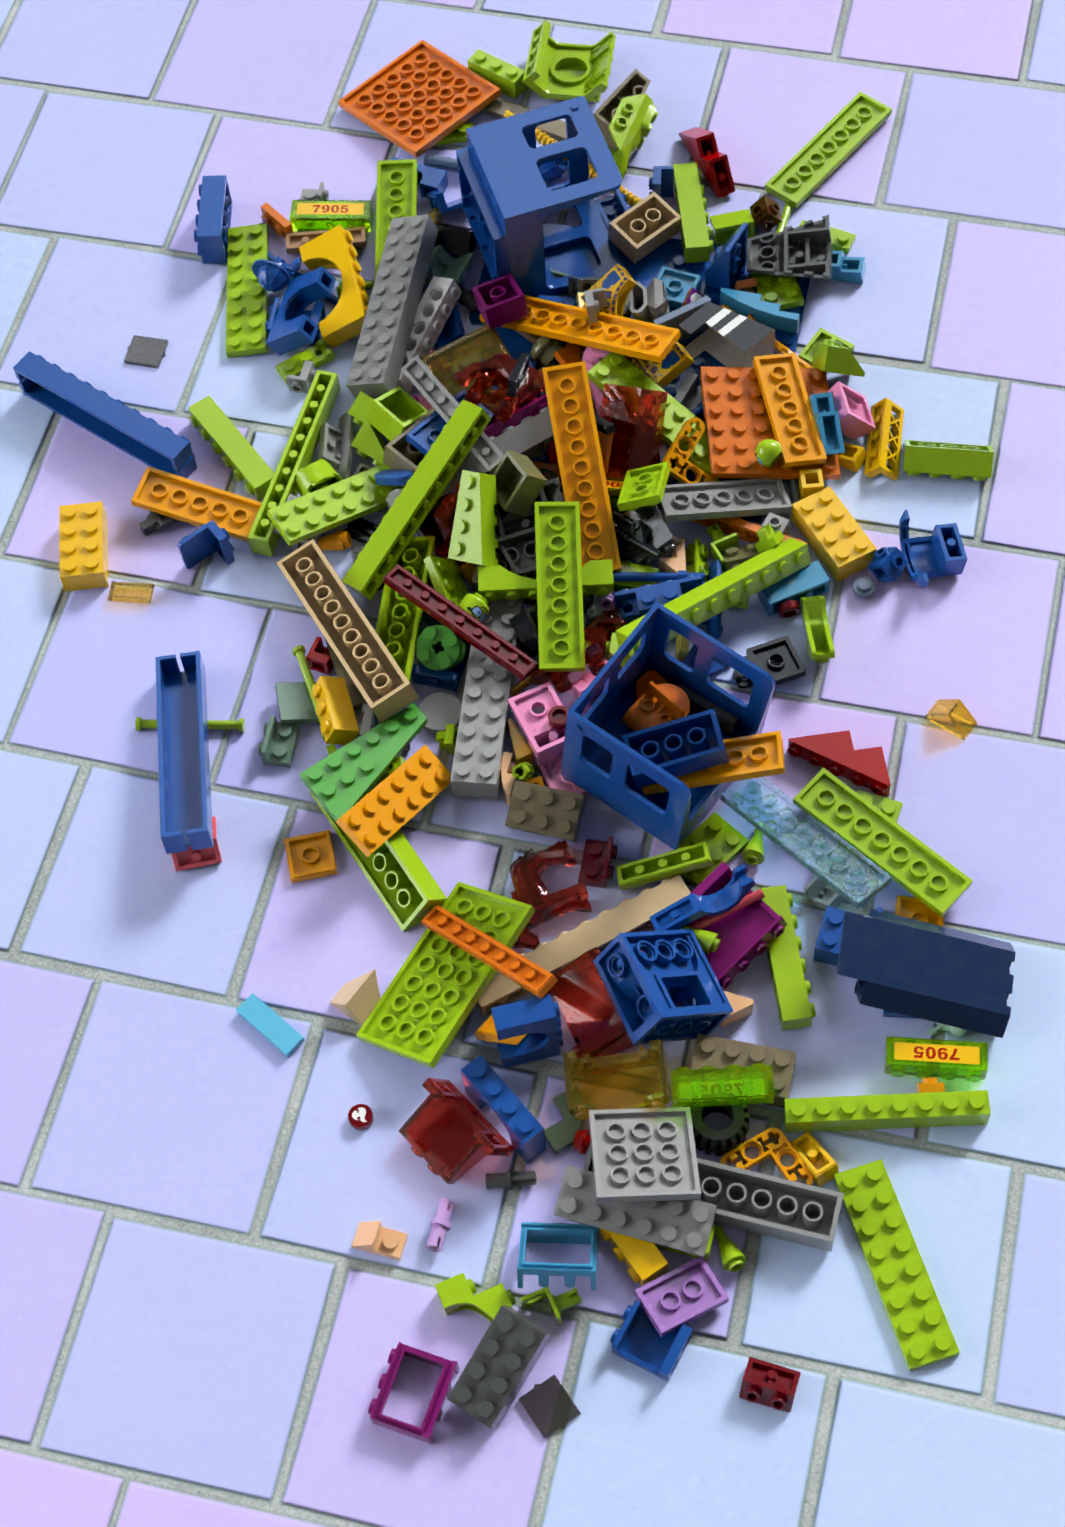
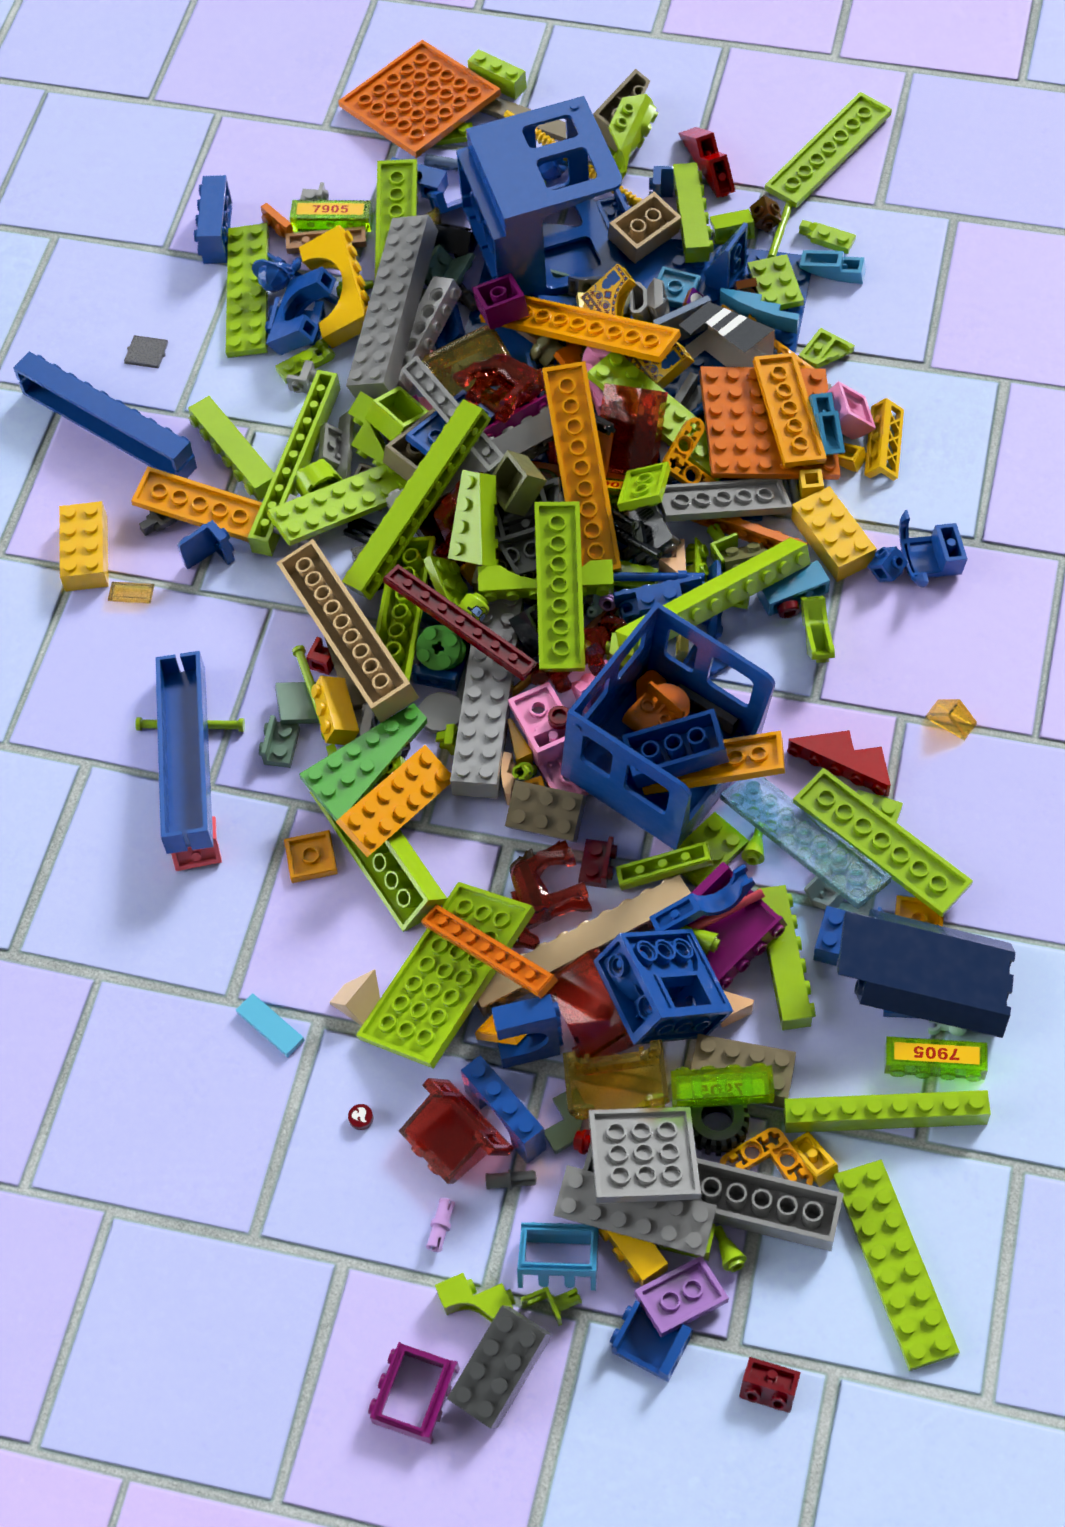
light orange cone [318,529,351,551] -> none
light nougat slope [352,1221,408,1261] -> none
blue tile [374,469,413,486] -> none
black tile [507,353,530,398] -> none
clear smoke piece [519,1374,581,1439] -> none
lime panel [522,20,616,102] -> none
light grey bracket [584,288,608,323] -> none
black plate [733,635,806,688] -> none
dark grey wedge [747,215,832,279] -> none
lime piece [755,439,782,467] -> none
lime tile [755,524,784,553] -> none
light grey bracket [761,512,789,536] -> none
lime slope [812,339,865,377] -> none
sand blue plate [853,577,876,599] -> none
lime slope [903,440,994,481] -> none
light orange plate [916,1077,945,1093] -> none

